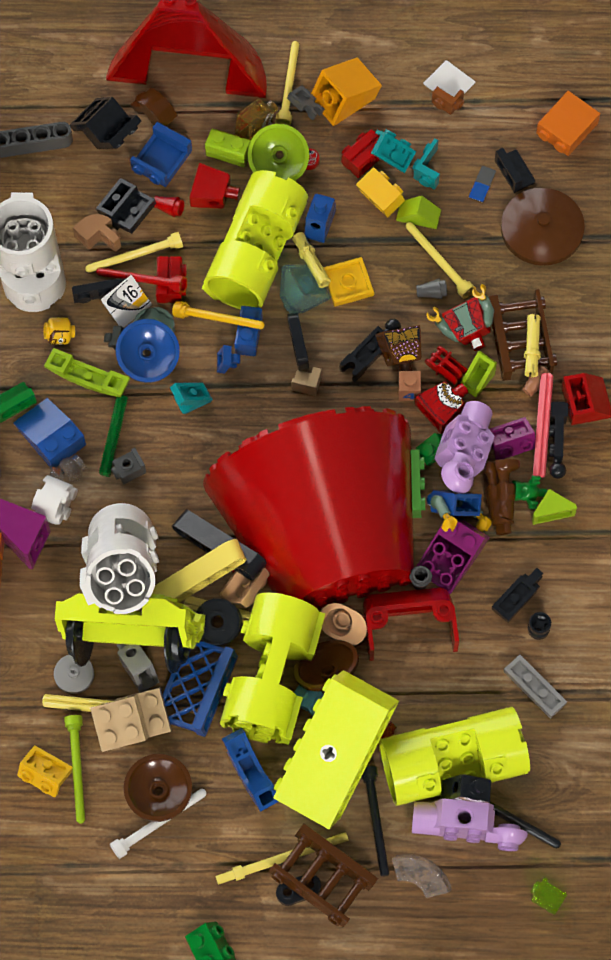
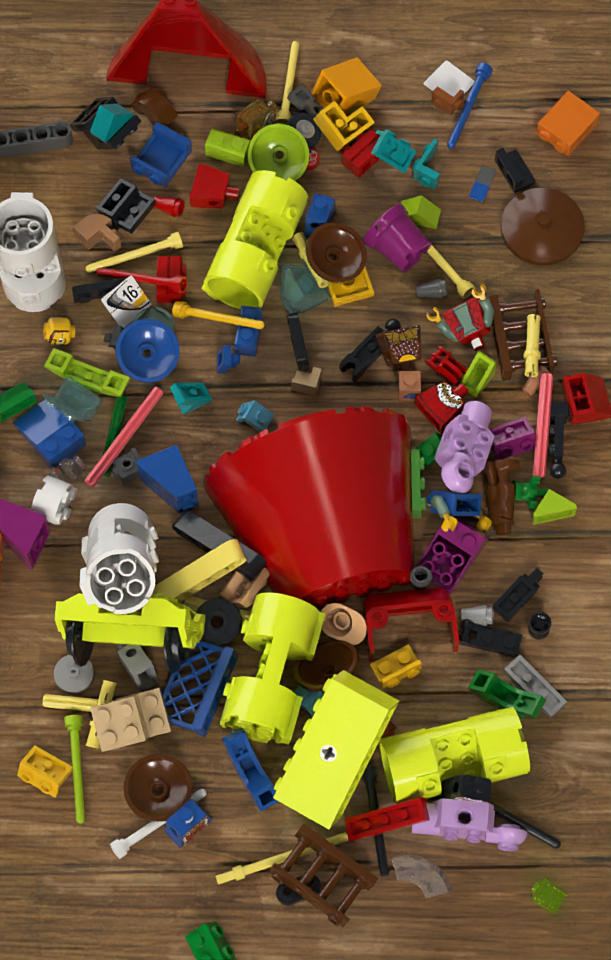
yellow brick [356,167,405,218] -> none
none -> clear light blue bracket [42,376,103,422]
none -> coral axle [85,387,163,488]
none -> light yellow pin [86,680,117,749]
none -> teal slope [90,103,133,143]
none -> blue slope [136,445,199,513]
none -> blue torso [165,799,212,848]
none -> medium azure bracket [236,400,274,432]
none -> black wheel [286,113,322,148]
none -> reddish brown dish [306,222,367,283]
none -> yellow brick [313,101,375,152]
none -> red plate [345,797,430,842]
none -> magenta piece [363,203,432,272]
none -> yellow bracket [370,644,422,689]
none -> blue piece [447,63,493,149]
none -> black plate [459,620,522,657]
none -> light grey cone [461,604,494,626]
none -> green arch [468,669,546,719]

